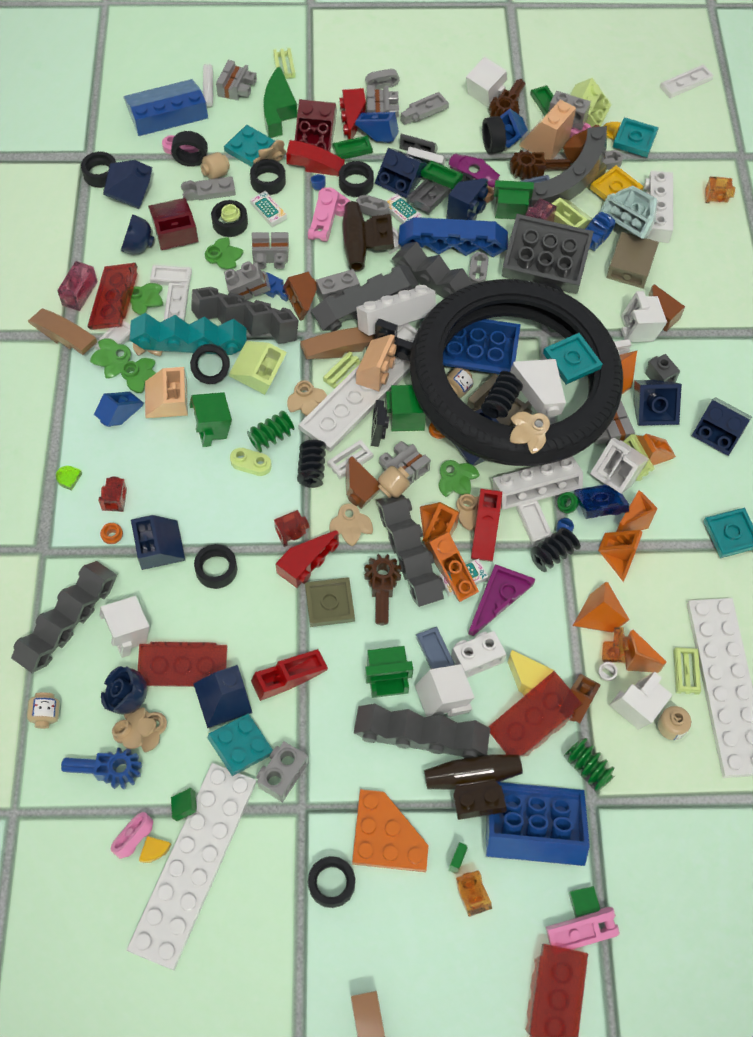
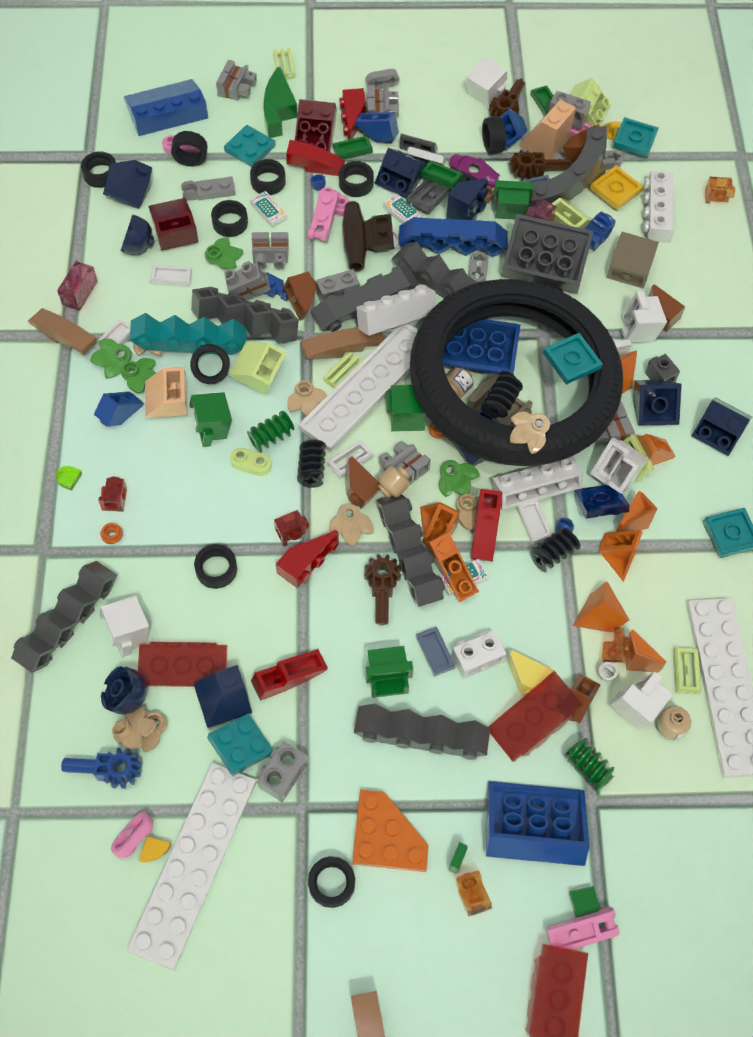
head [27,692,60,729] -> none
clear red piece [87,262,138,330] -> none
bright green plate [126,283,163,315] -> none
dark blue slope [131,515,186,570] -> none
white tile [164,283,189,321] -> none
green tile [171,788,197,821] -> none
tan head [200,152,230,179] -> none
white axle [203,64,213,107] -> none
yellowish green plate [221,204,240,222] -> none
tan plate [253,140,286,164] -> none
olive plate [305,577,355,627] -> none
light grey beam [356,195,390,216] -> none
light nougat slope [356,334,397,391] -> none
black plate [370,400,389,447] -> none
black plate [375,318,413,361] -> none
light grey hinge [400,92,449,125] -> none
white plate [415,664,475,717] -> none
dark brown plate [424,754,523,820] -> none
magenta wing [468,564,535,636] -> none
white slope [510,359,566,417] -> none
green plate [557,492,579,514] -> none
light aqua wedge [600,186,657,239] -> none
white tile [660,65,714,99] -> none

